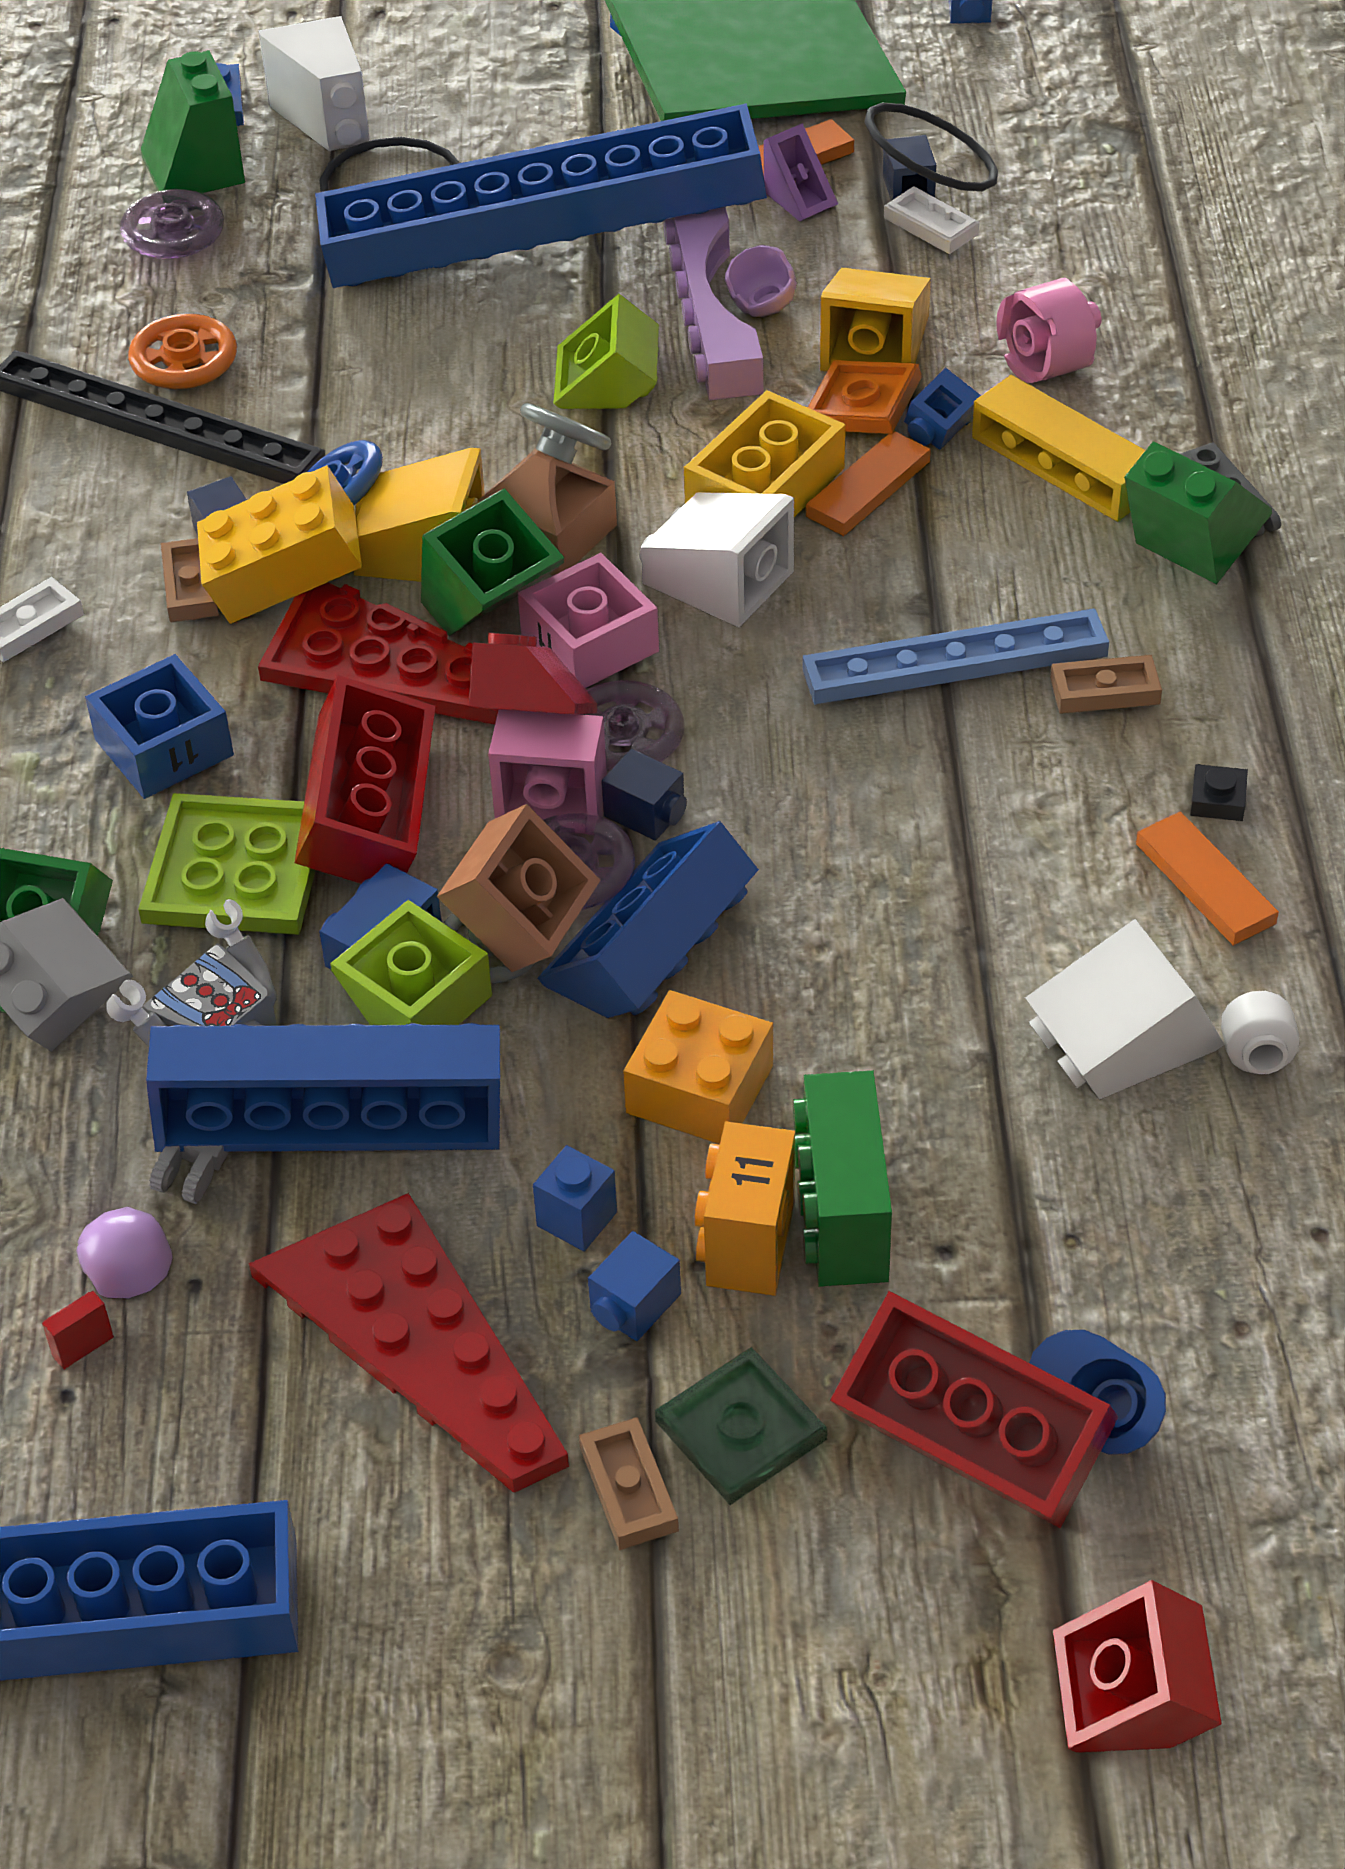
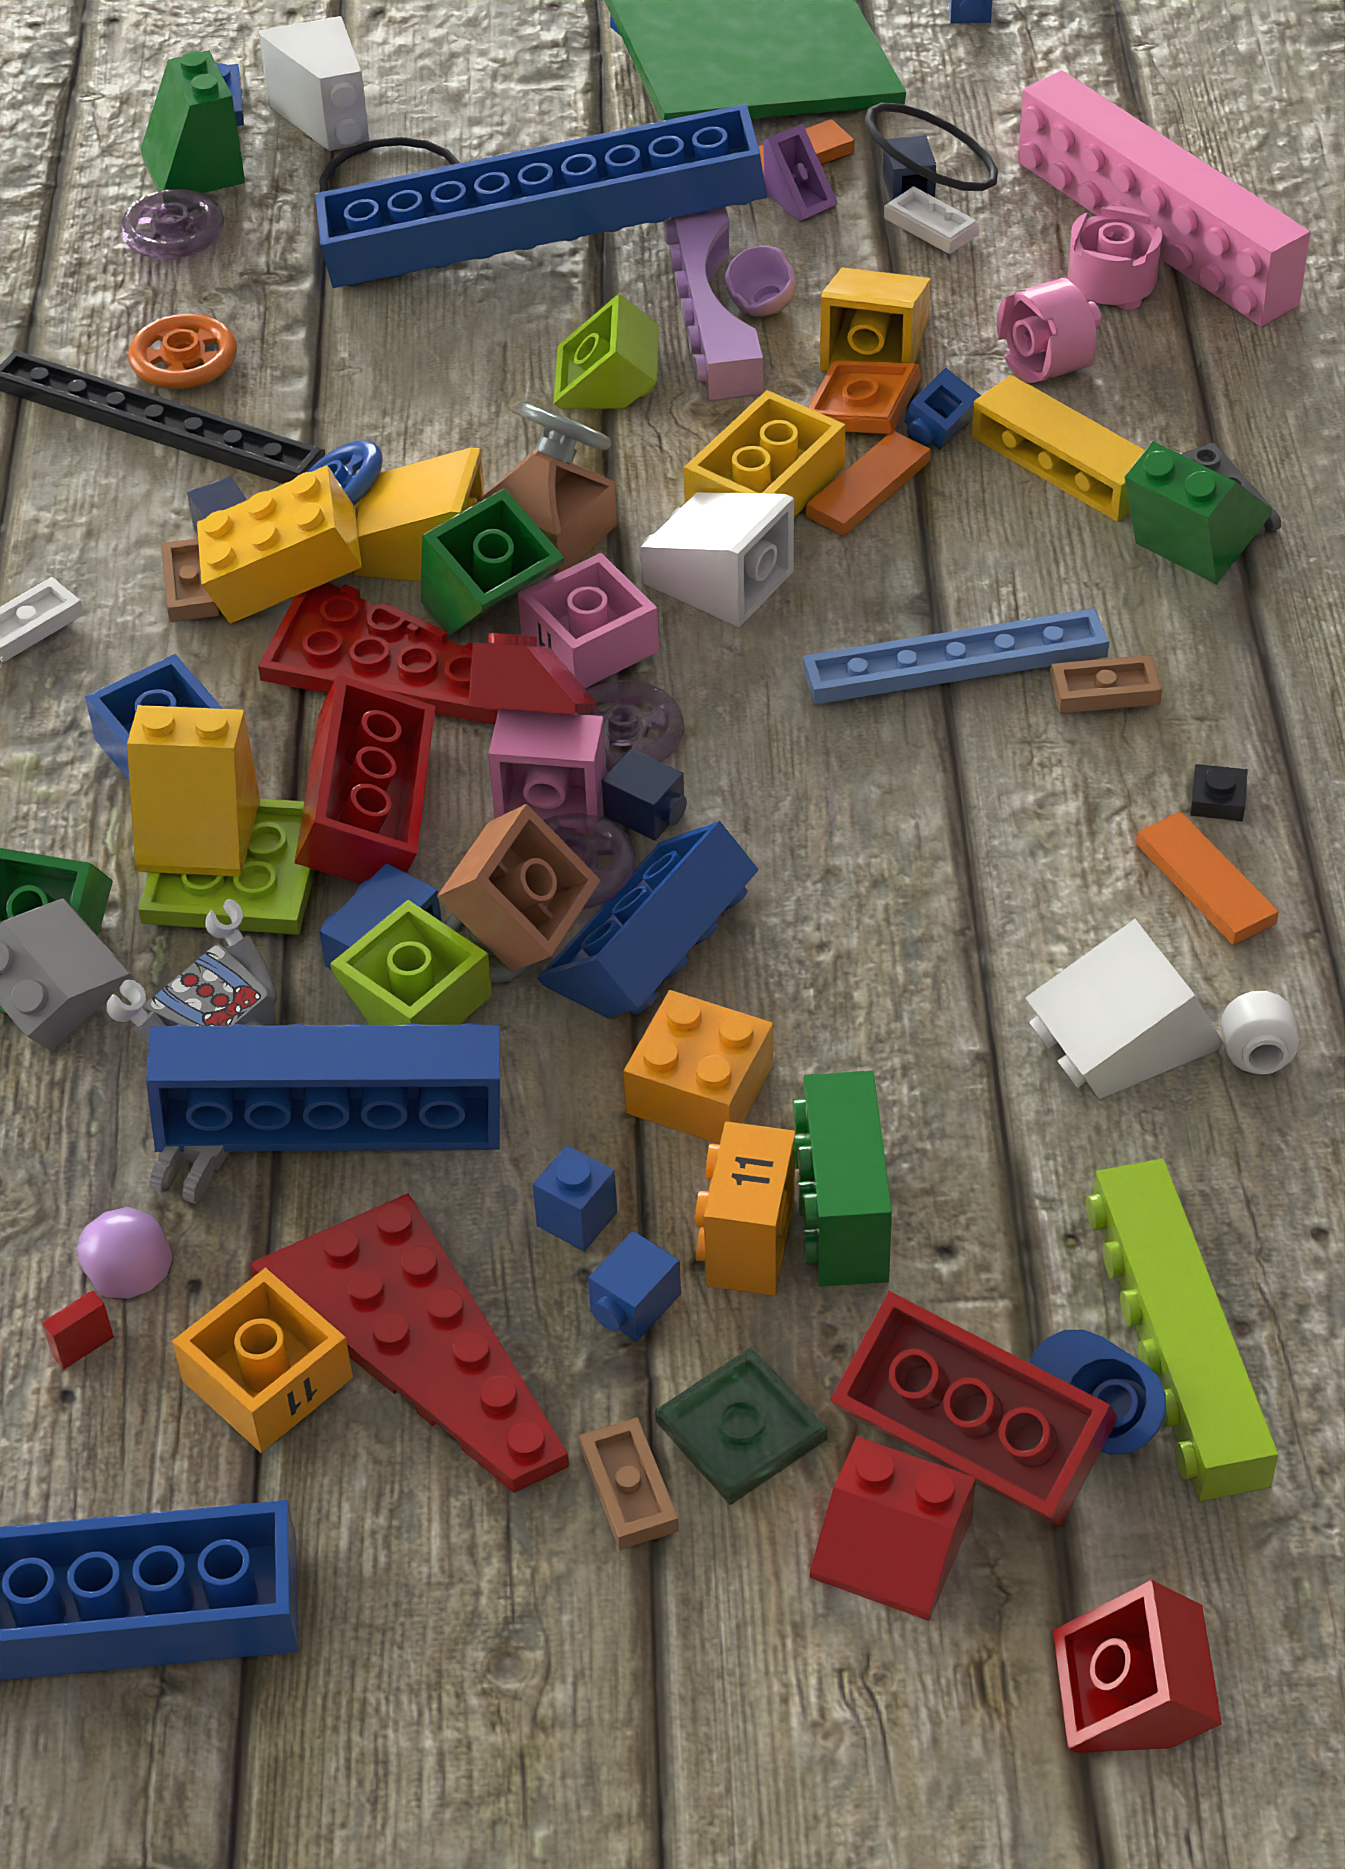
none -> yellow slope [127,705,260,877]
none -> light orange brick [172,1267,353,1453]
none -> red slope [810,1436,976,1621]
none -> bright pink brick [1018,70,1311,327]
none -> bright pink brick [1068,206,1162,310]
none -> lime brick [1085,1158,1278,1502]

